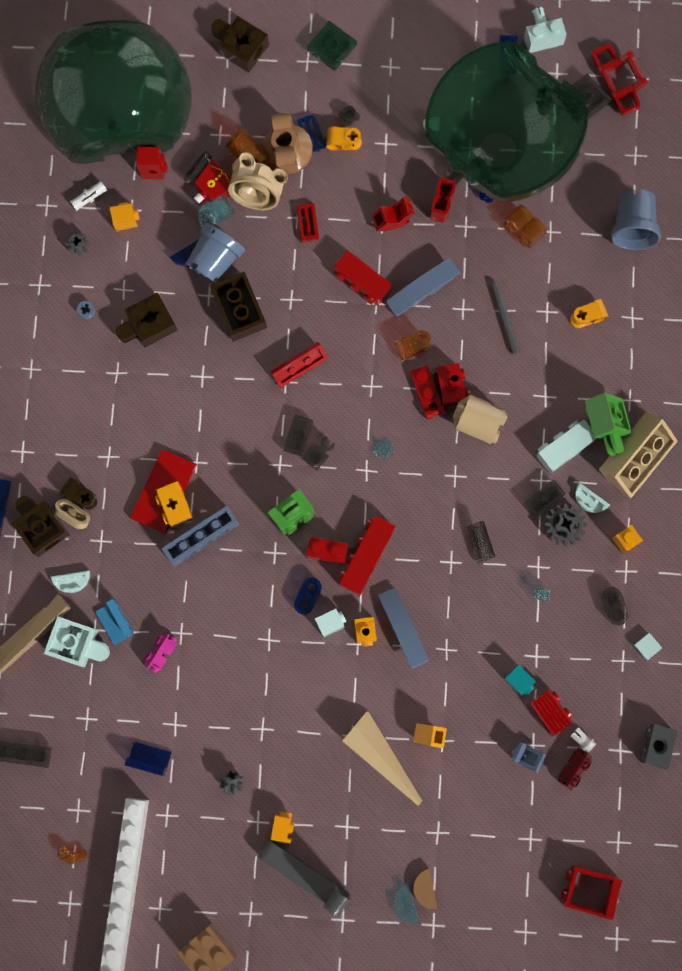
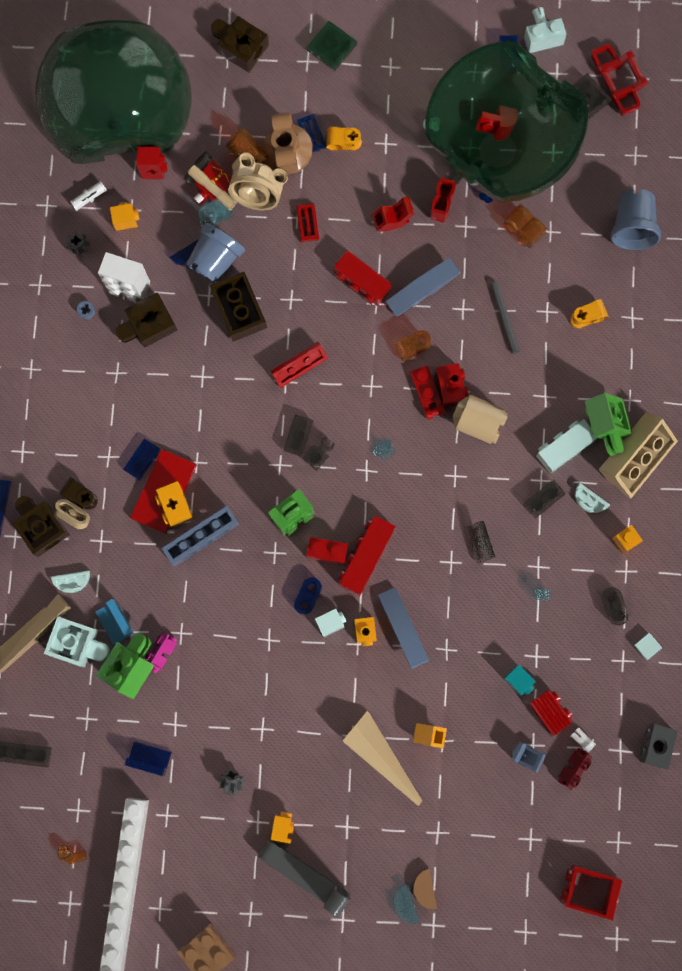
clear smoke plate [338,105,360,126] -> none
dark grey gear [544,504,587,546] -> none
none -> bright green brick [96,633,155,699]
none -> white brick [98,252,150,302]
none -> clear blue tile [123,438,161,481]
none -> tan piece [188,165,237,210]
none -> red brick [476,105,517,140]

